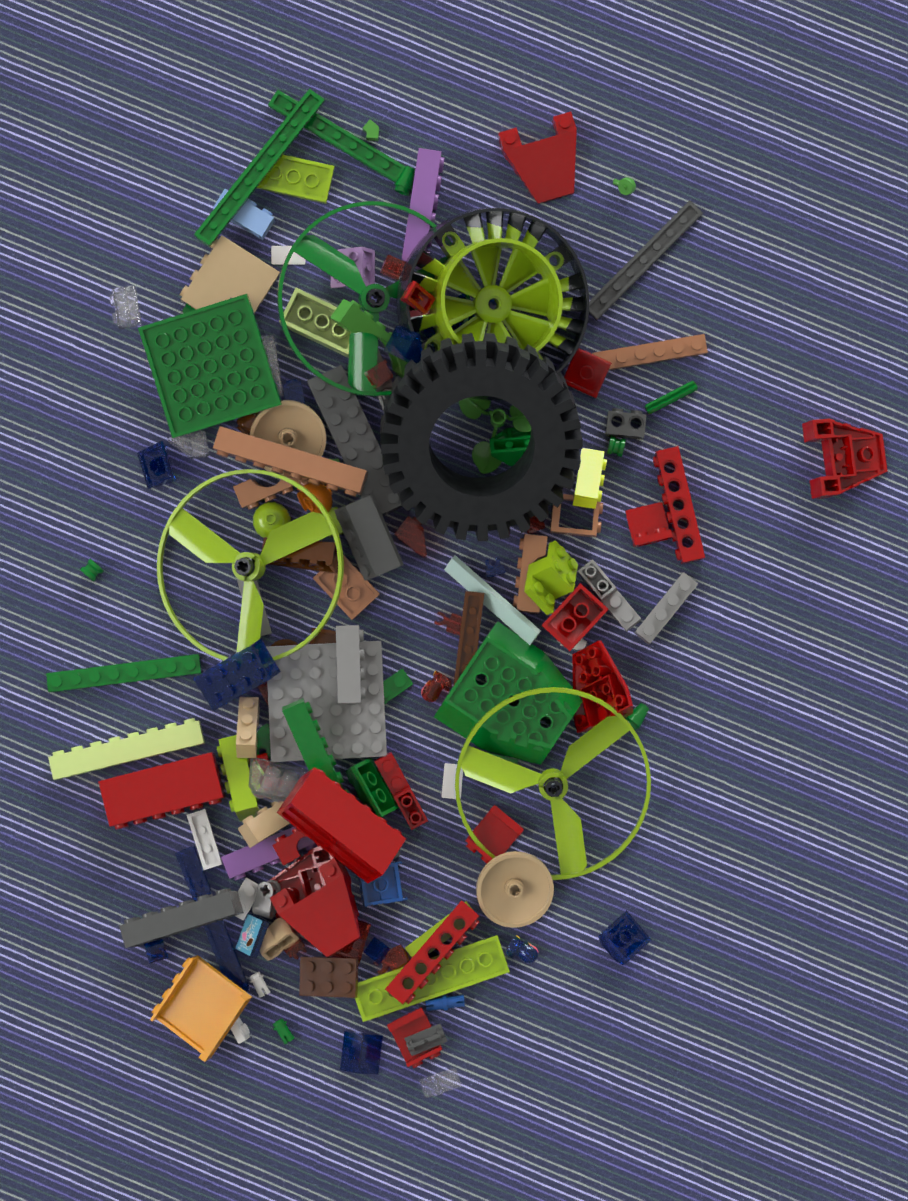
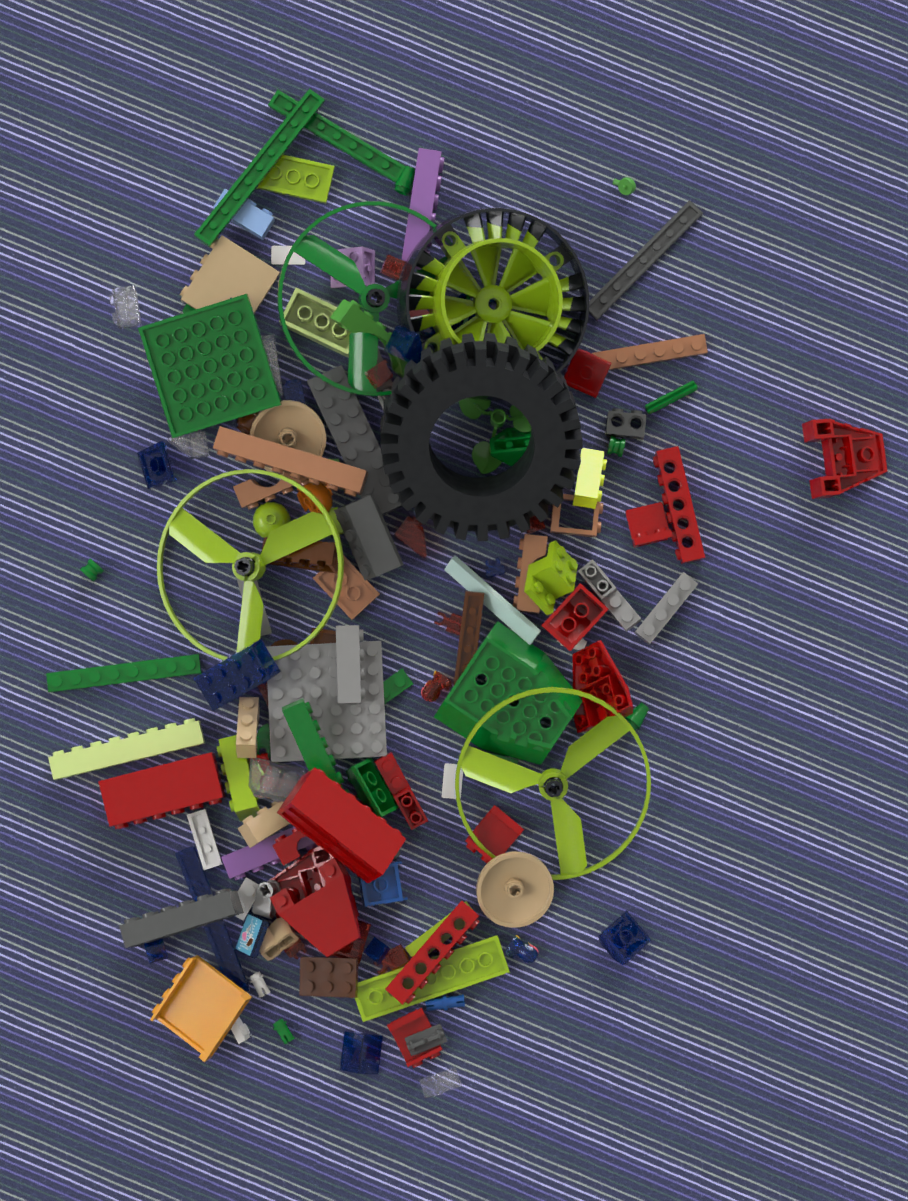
bright green piece [362,119,379,141] -> none
red slope [400,281,436,315] -> none
red wedge [498,112,577,204] -> none

